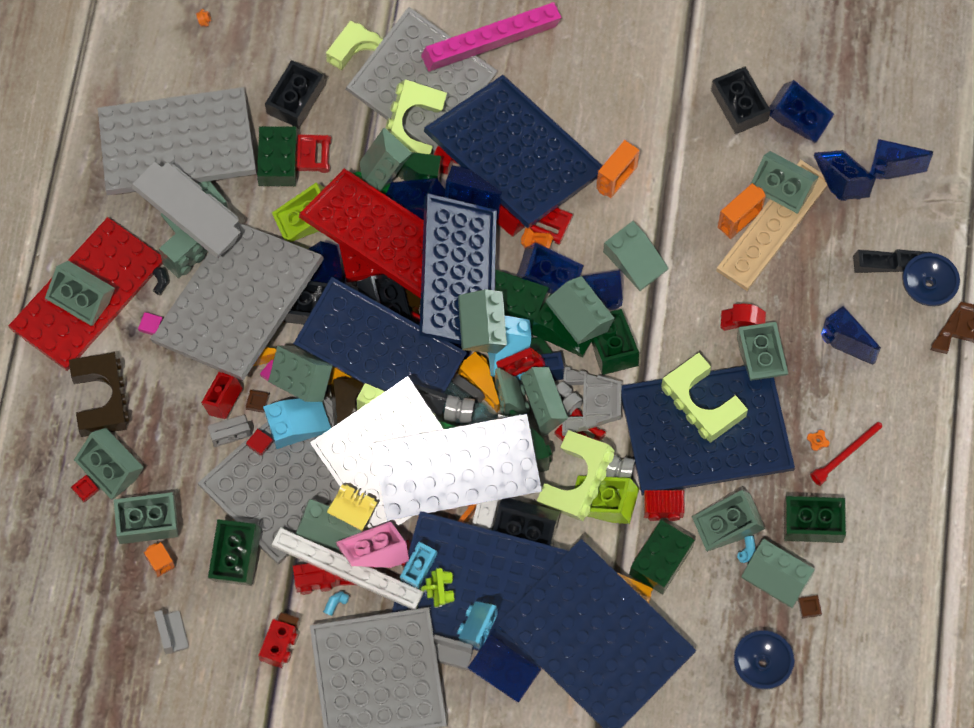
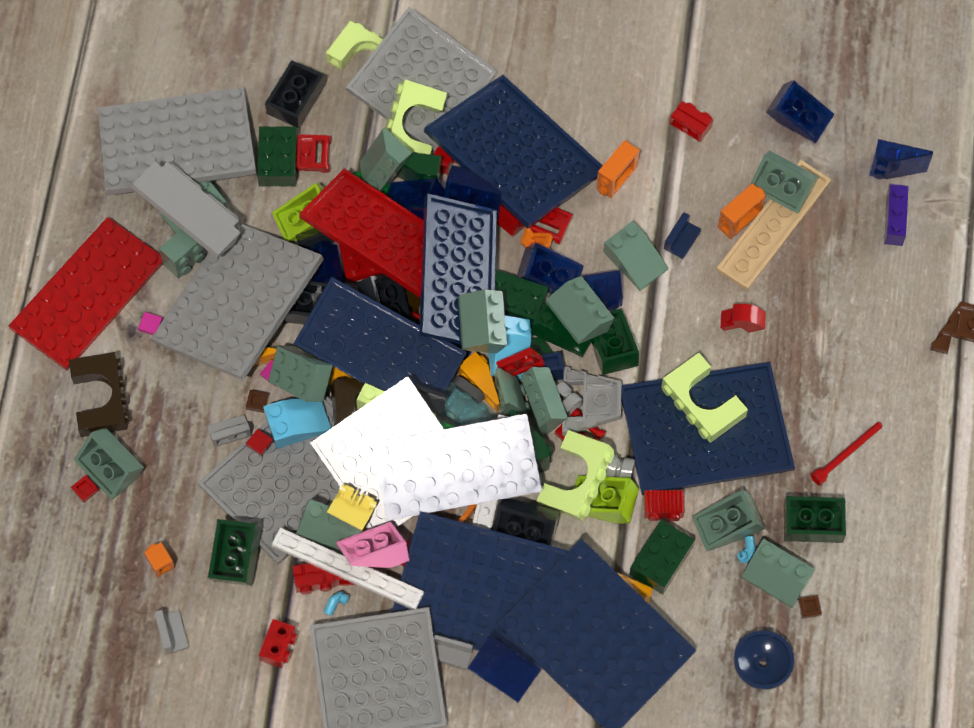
sand green slope [45,261,115,326] -> none
sand green brick [114,492,178,544] -> none
black arm [153,267,169,295] -> none
orange plate [196,9,211,27] -> none
red brick [201,372,243,419] -> none
reddish brown tile [278,613,300,631] -> none
medium azure brick [400,542,437,589] -> none
dark pink brick [421,2,562,72] -> none
lime hips [421,568,454,607] -> none
light grey wheel [444,395,475,424] -> none
medium azure slope [457,601,498,650] -> none
black brick [711,66,771,134] -> none
sand green slope [737,322,788,381] -> none
orange plate [807,430,830,451] -> none
clear blue slope [814,150,876,201] -> none
clear blue slope [821,306,881,365] -> none
black slope [853,249,932,273] -> none
dark blue dish [903,253,960,306] -> none
none -> black panel [295,228,335,251]
none -> dark blue panel [664,212,701,259]
none -> red brick [669,101,713,142]
none -> dark purple brick [884,184,909,246]

